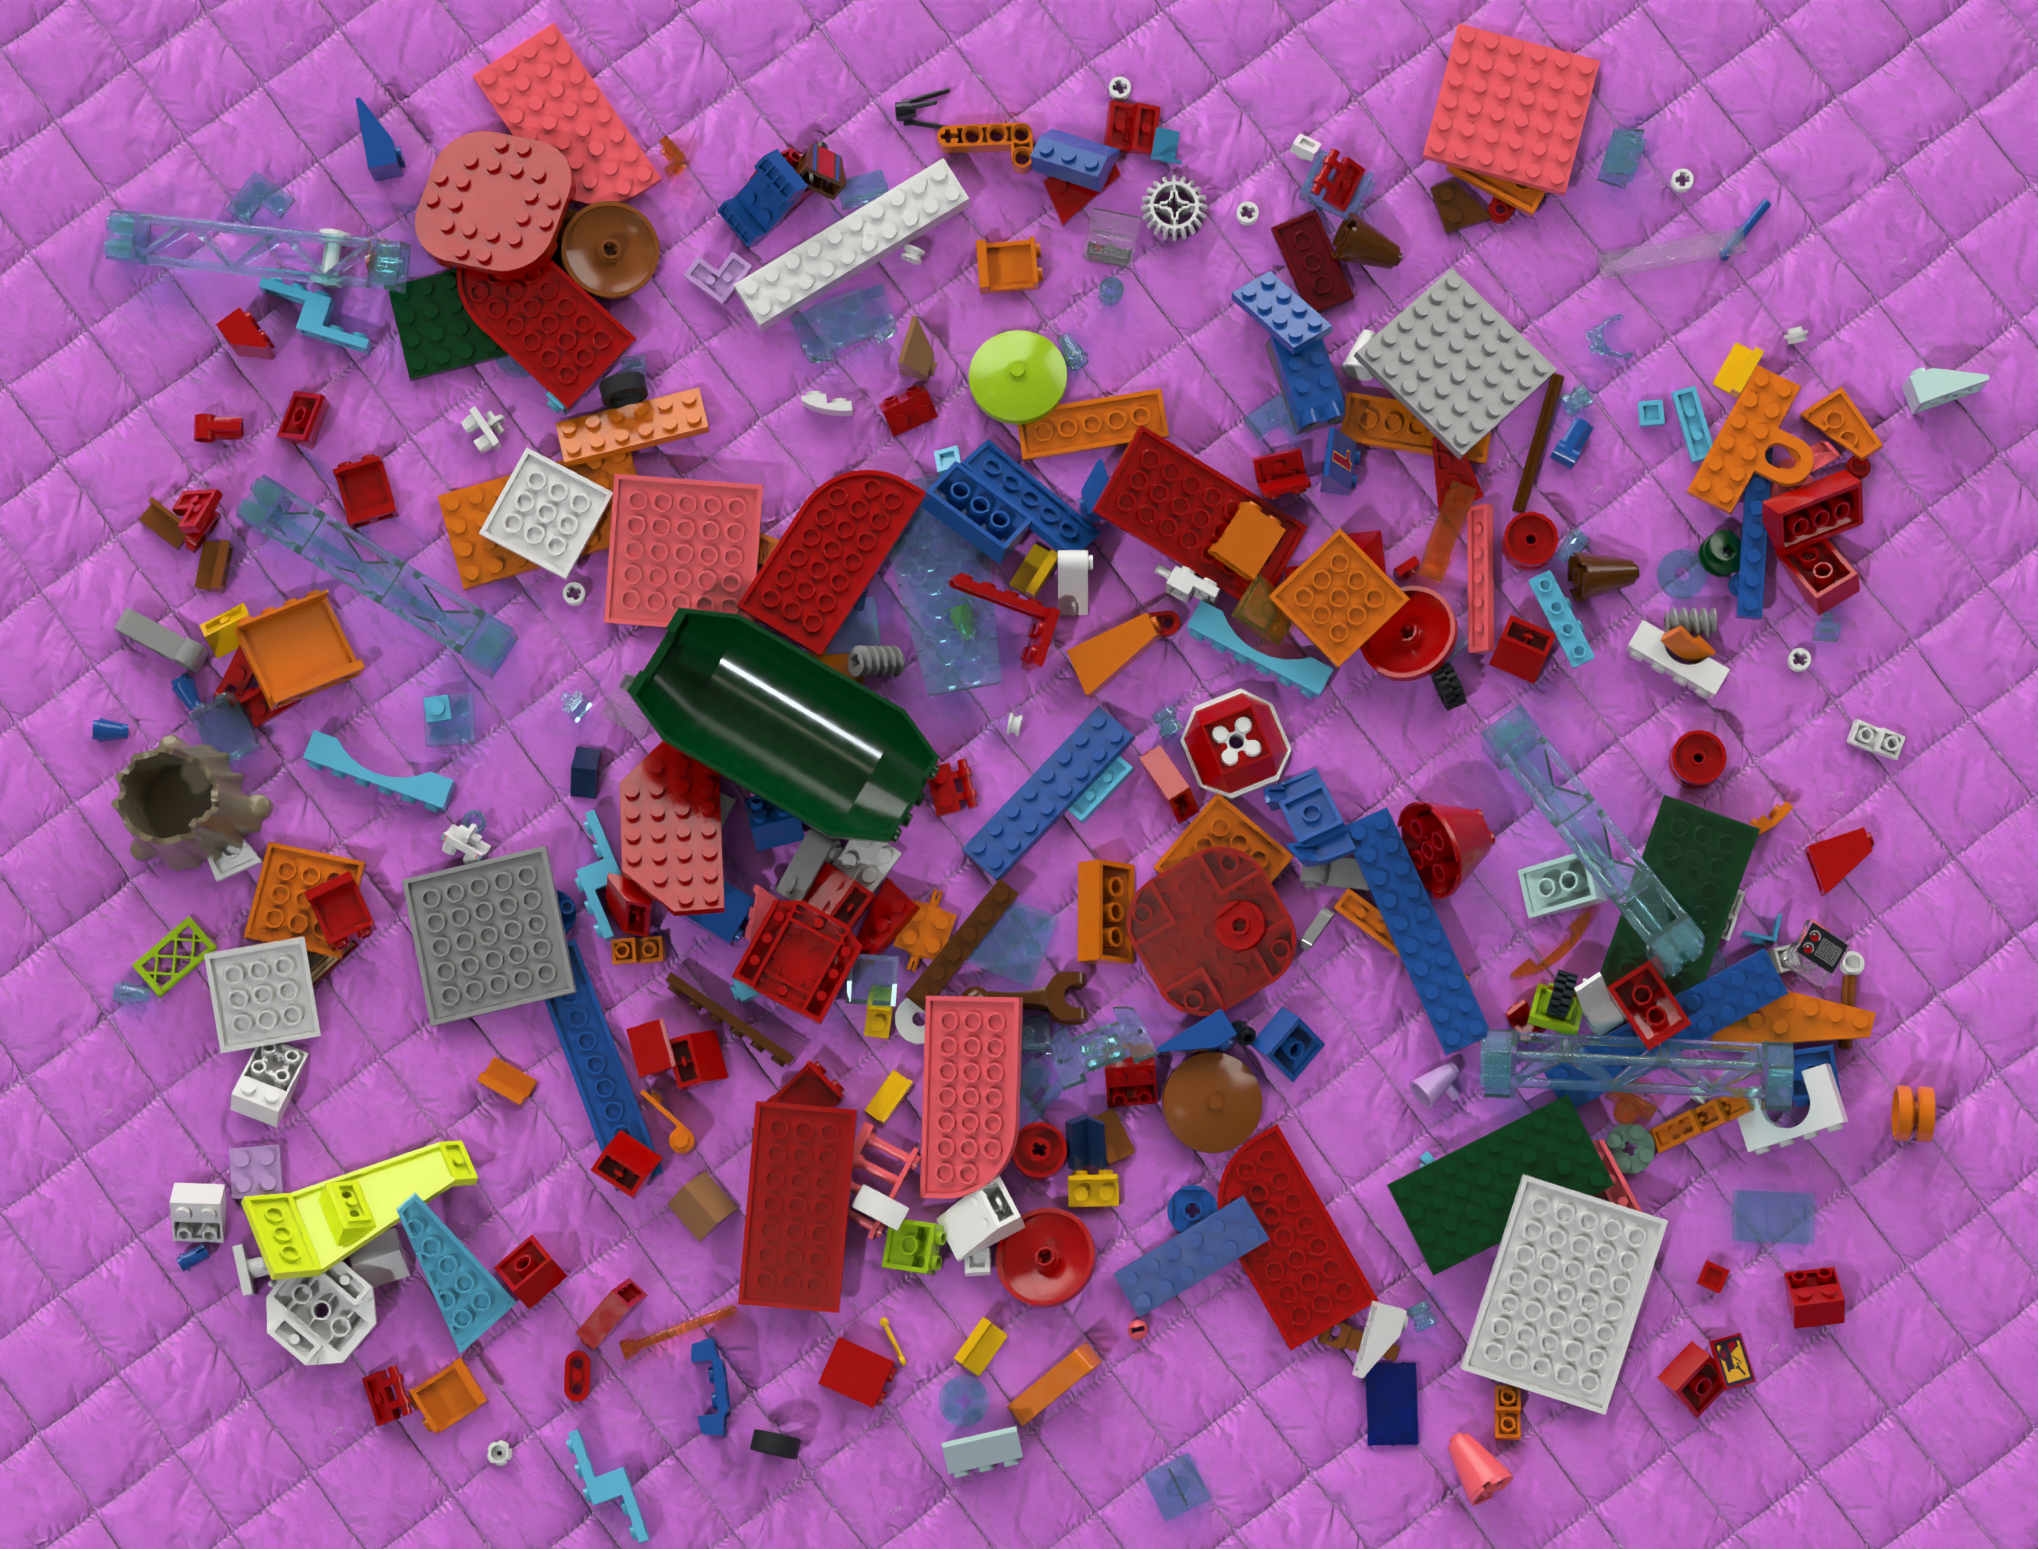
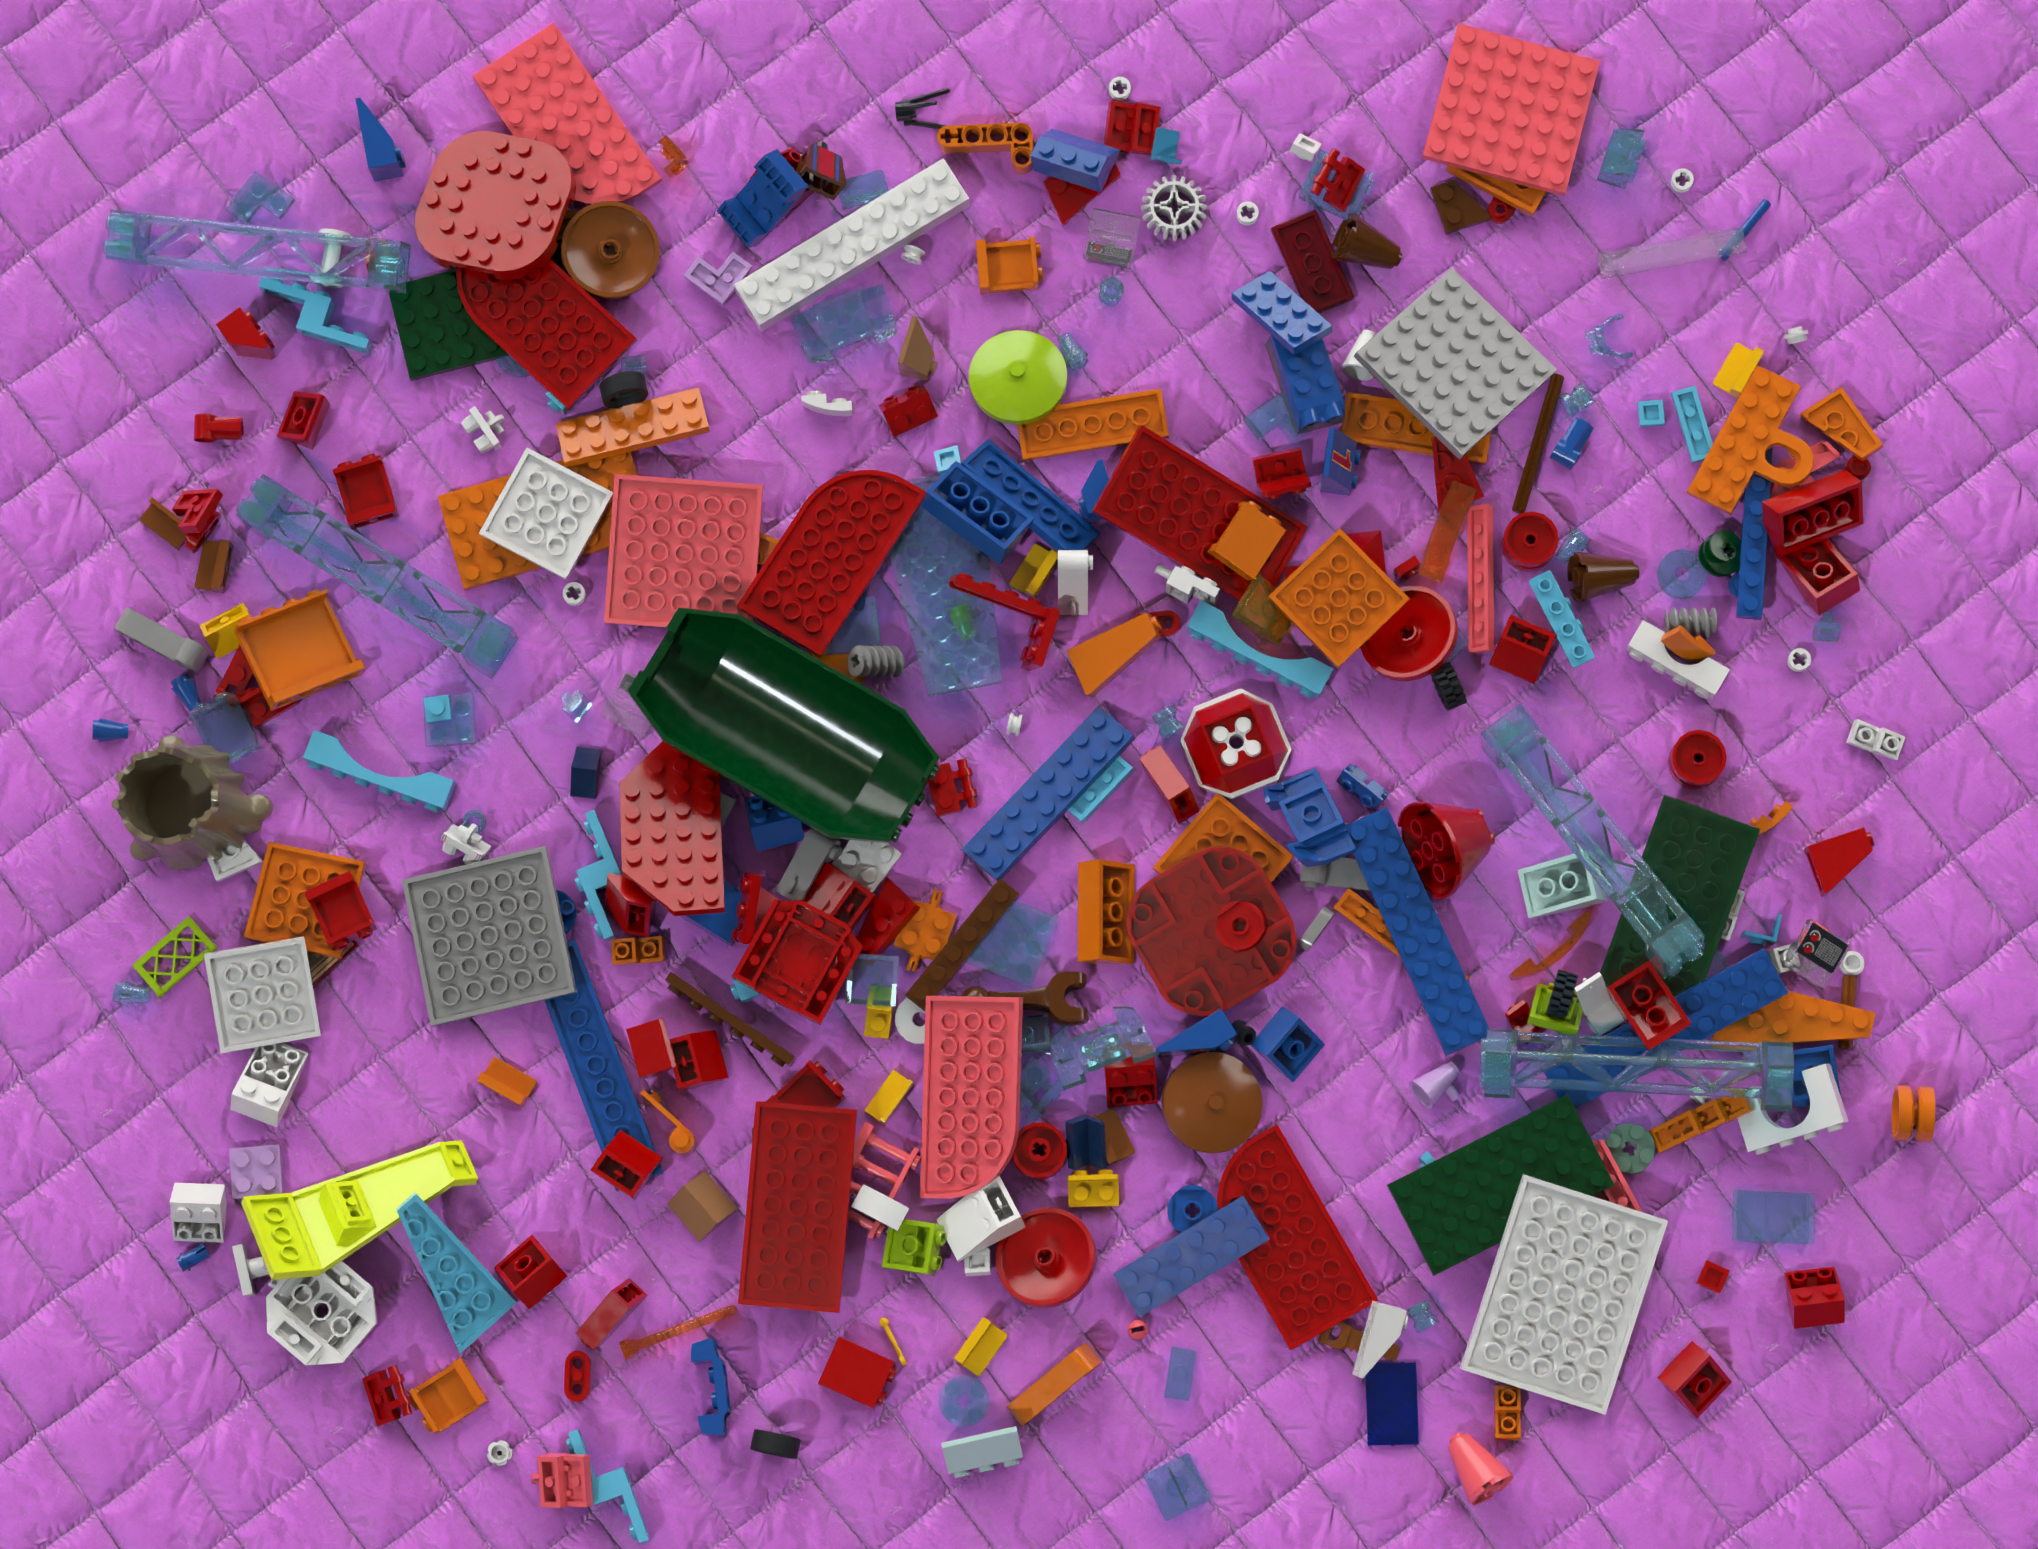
white slope [349,1228,411,1288] -> none
clear orange tile [1604,1084,1657,1125] -> none
piece [1709,1333,1756,1390] -> none
light aqua slope [1902,367,1990,415] -> none
none -> coral plate [531,1453,593,1508]
none -> red plate [731,872,762,944]
none -> clear light blue plate [1164,1347,1197,1401]
none -> blue hinge [1336,764,1389,812]

